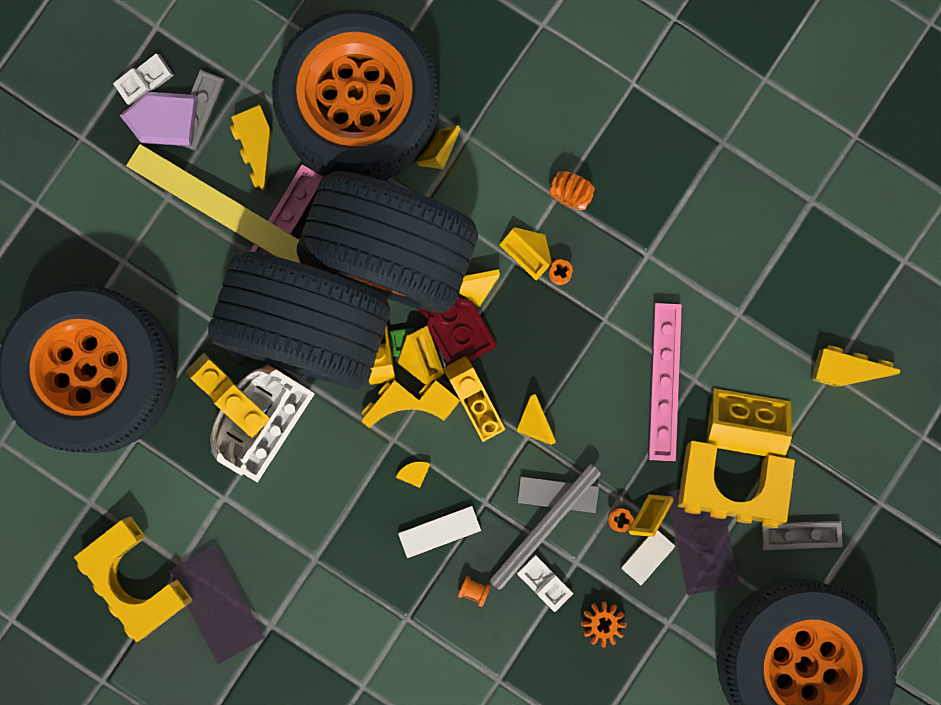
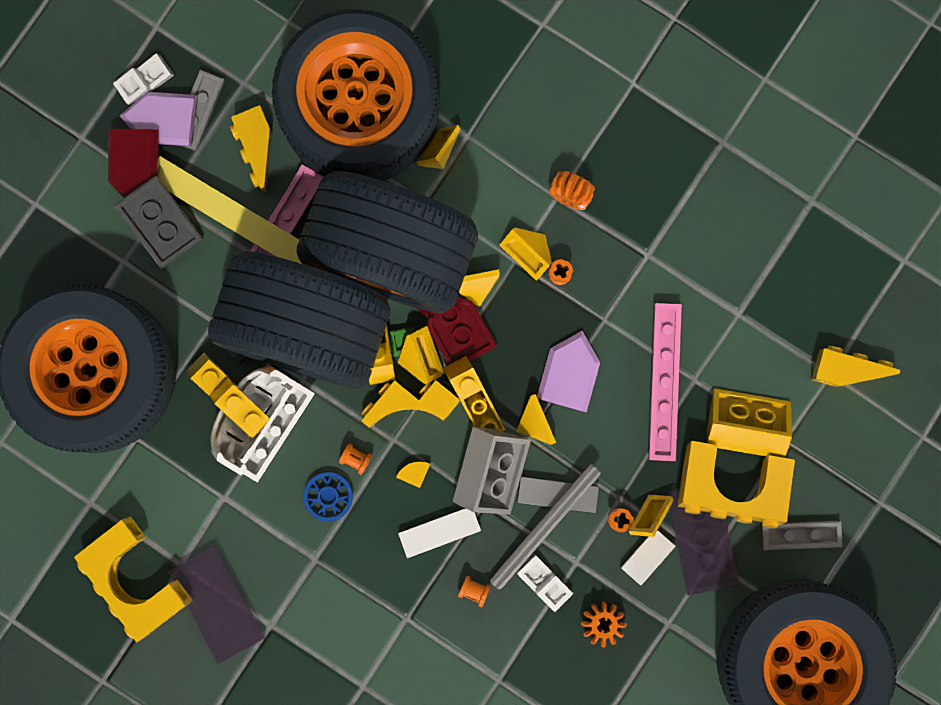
none -> dark red tile [108,129,159,198]
none -> dark grey tile [114,175,203,269]
none -> blue wheel [304,472,353,522]
none -> orange bush [339,442,373,475]
none -> light grey slope [453,426,531,515]
none -> lavender tile [537,331,600,413]

